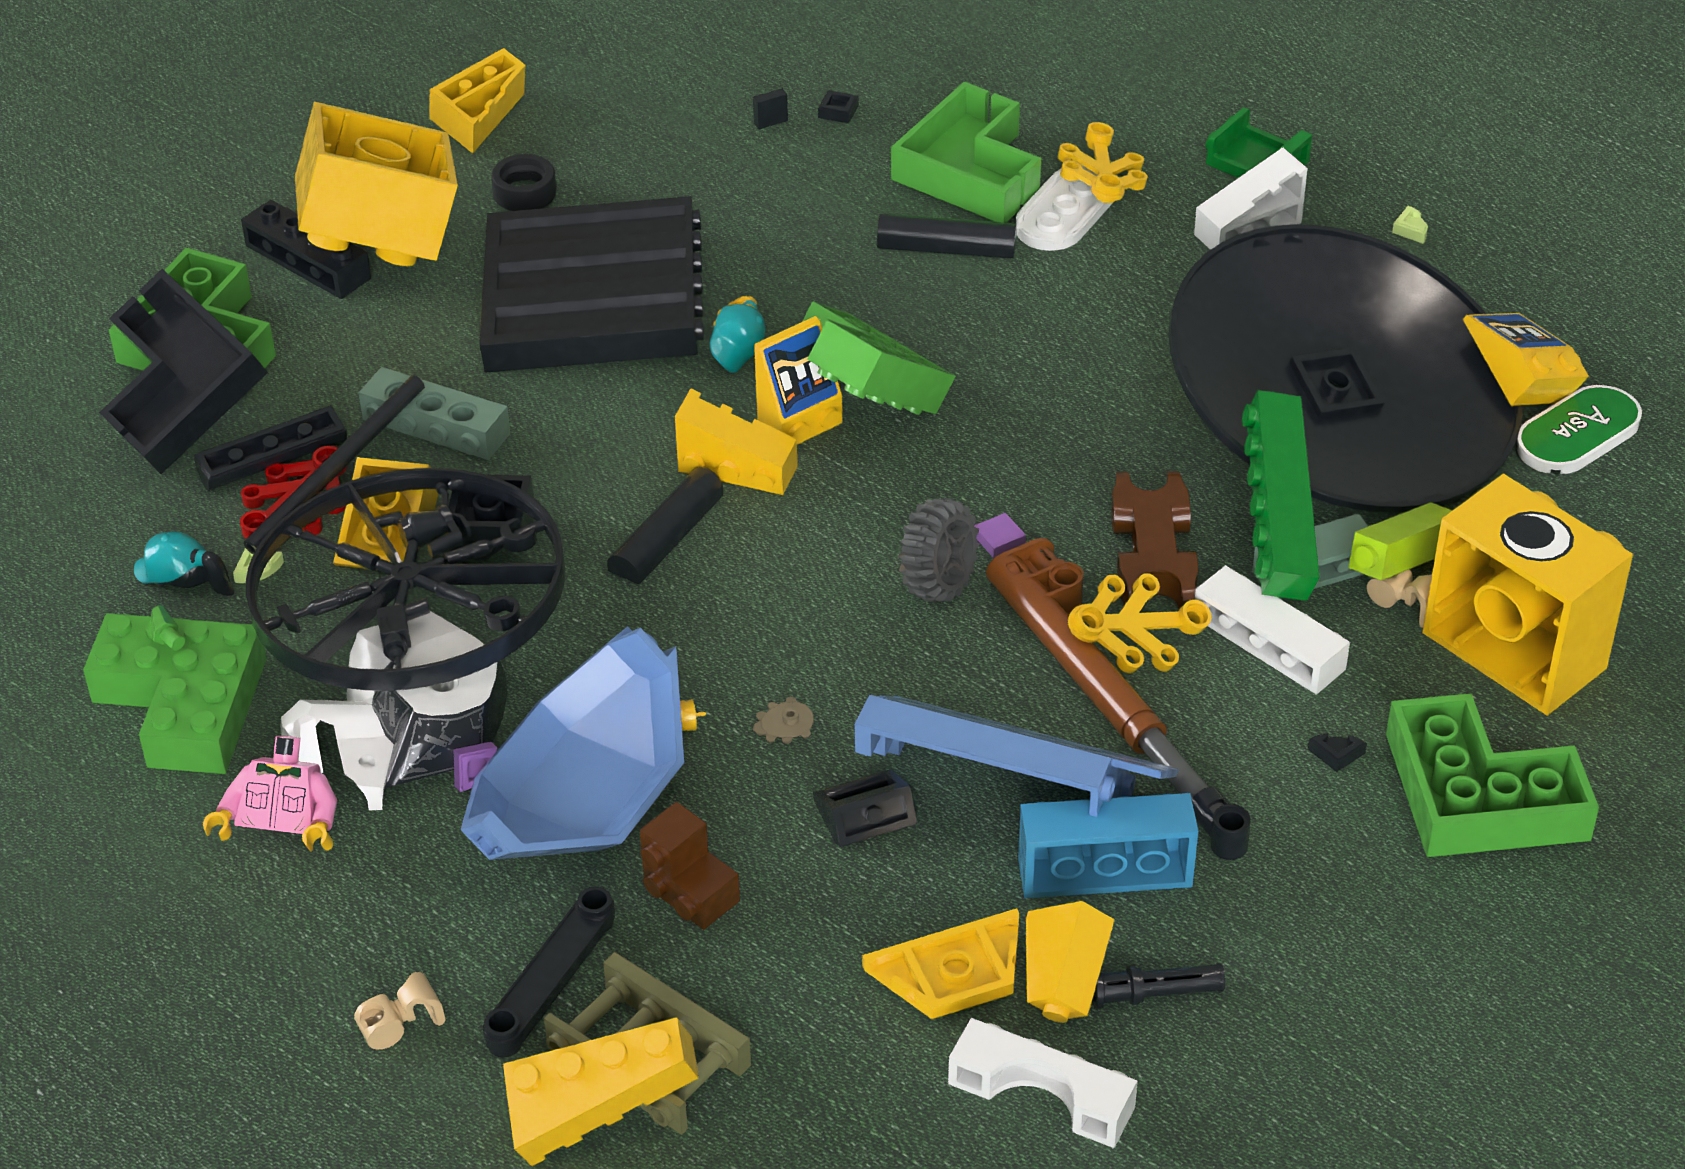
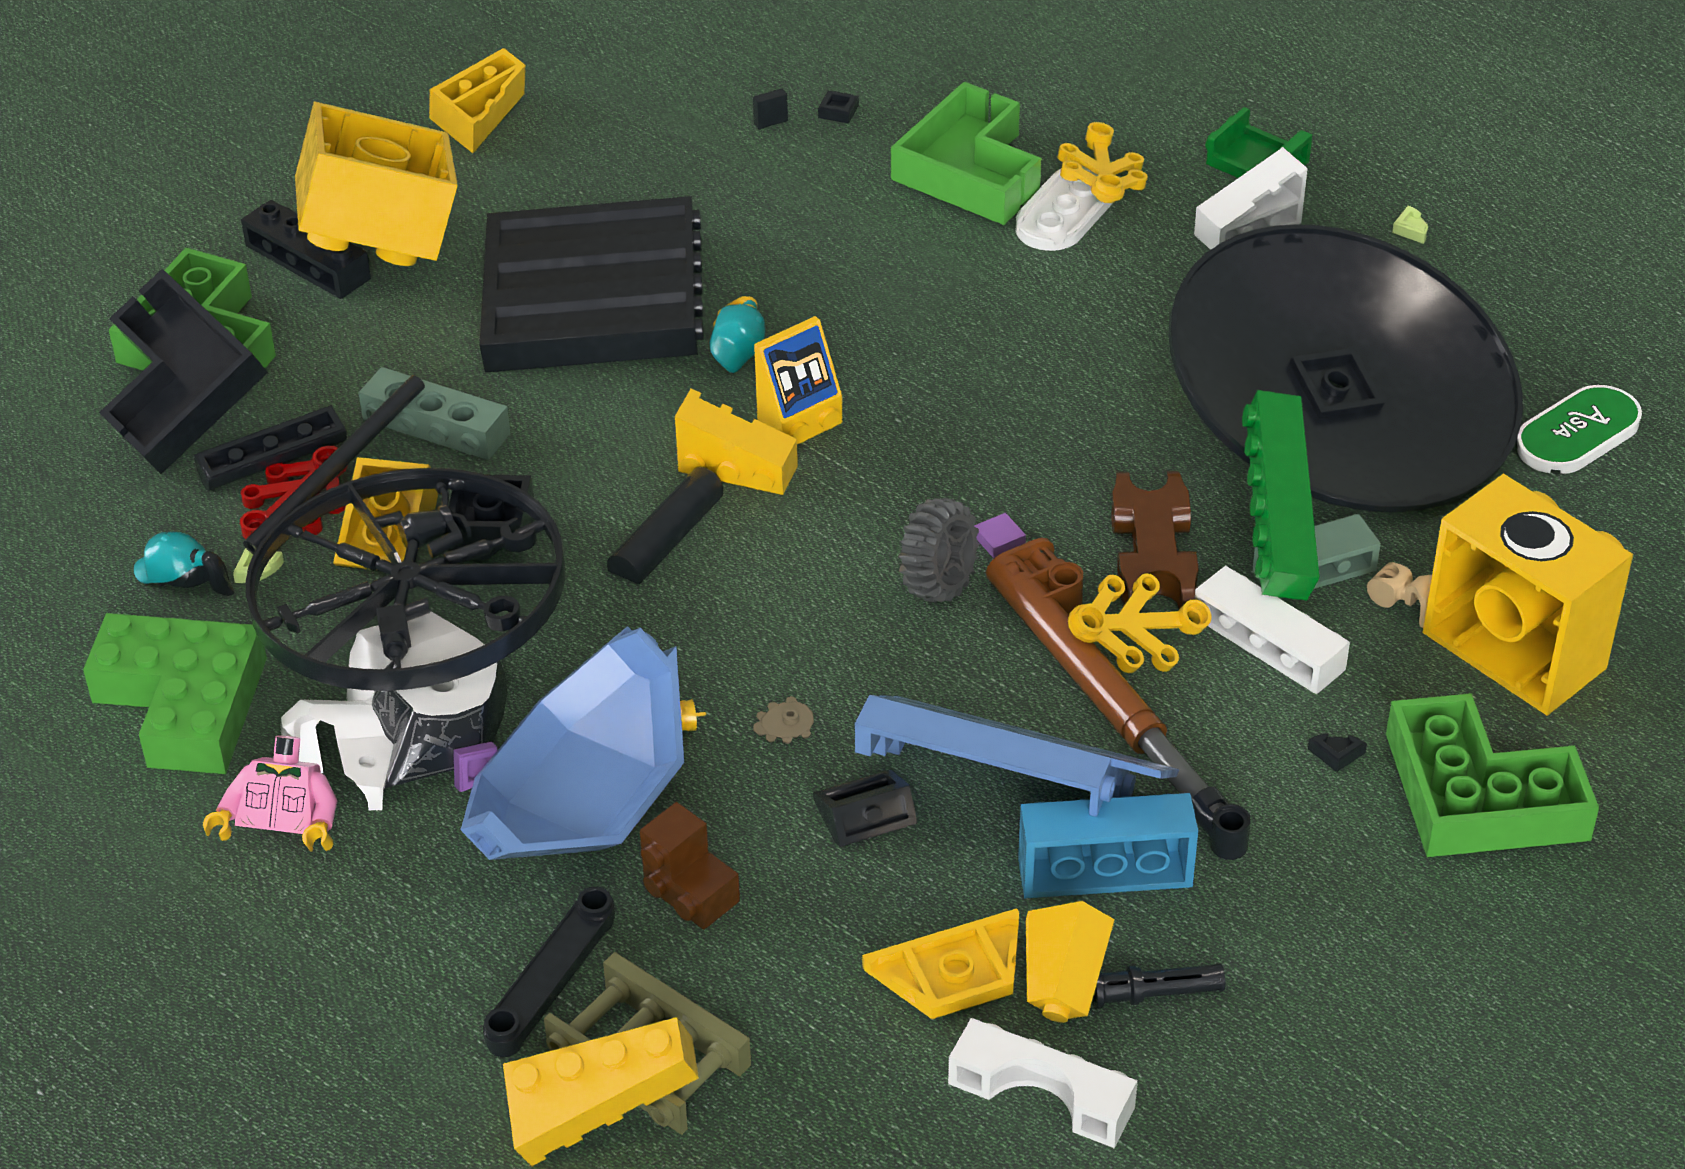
bright green bar [151,605,185,651] -> none
tan leg [354,972,446,1050] -> none
black tyre [491,154,556,211] -> none
bright green brick [802,301,956,415] -> none
black brick [877,214,1017,258] -> none
lime brick [1348,502,1452,581] -> none
yellow slope [1463,313,1589,406] -> none

